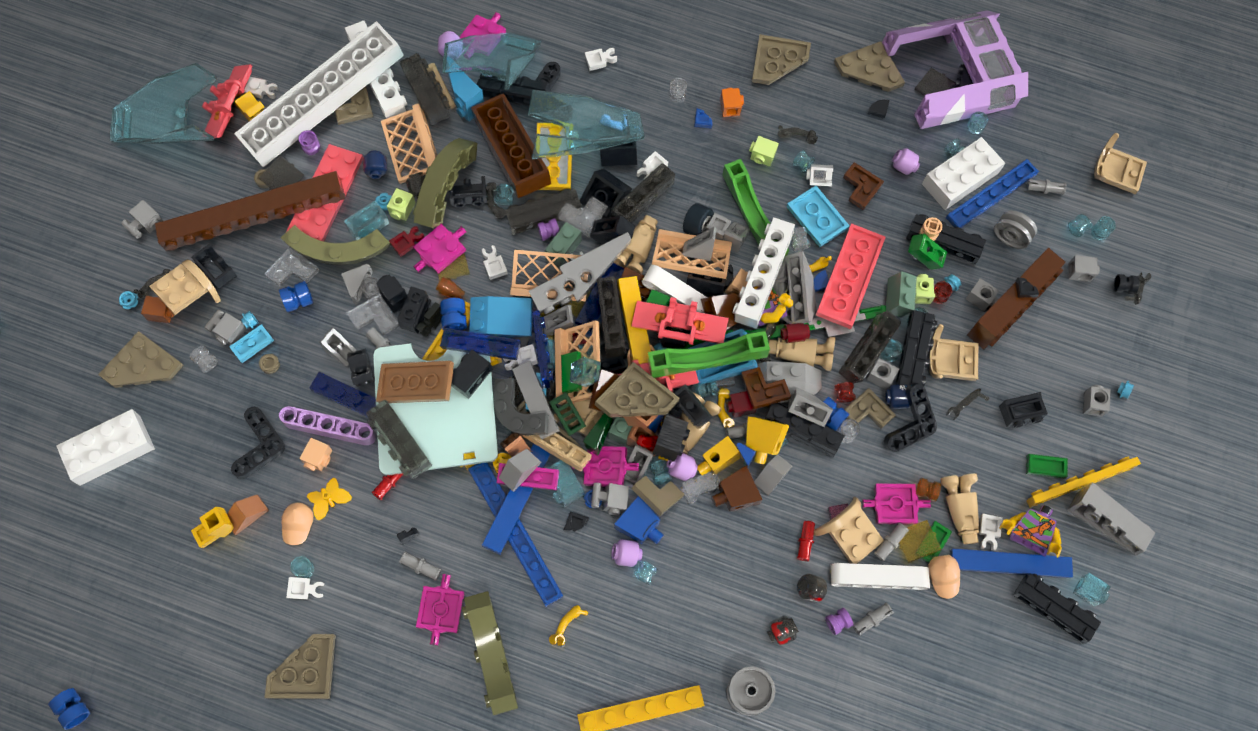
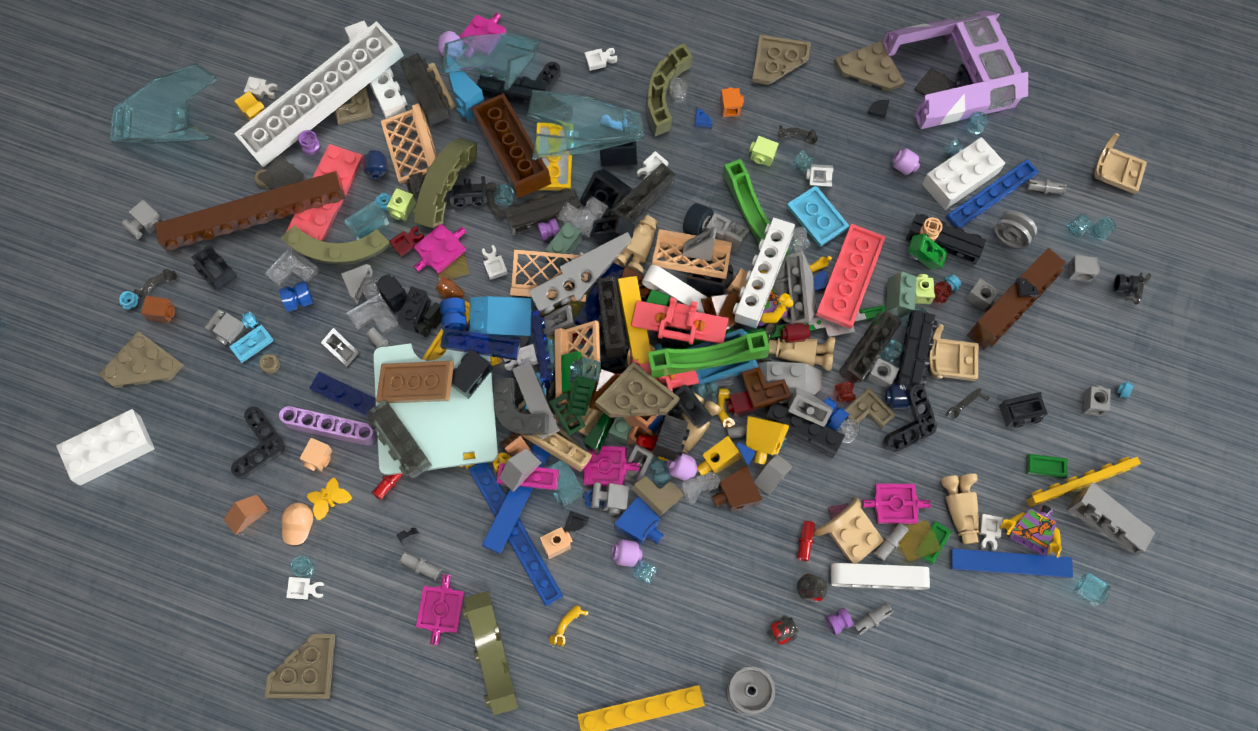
blue wheel [48,688,90,730] -> none
tan piece [150,259,221,315] -> none
clear wheel [190,345,218,373] -> none
yellow brick [191,507,234,548] -> none
coral piece [201,64,252,139] -> none
black brick [347,349,375,387] -> none
reddish brown plate [843,162,884,210] -> none
clear orange wheel [916,477,941,502] -> none
light nougat piece [928,555,960,599] -> none
black brick [1013,573,1101,644] -> none
none -> light nougat brick [540,527,573,559]
none -> dark green slope [566,376,595,416]
none -> olive brick [646,43,693,137]

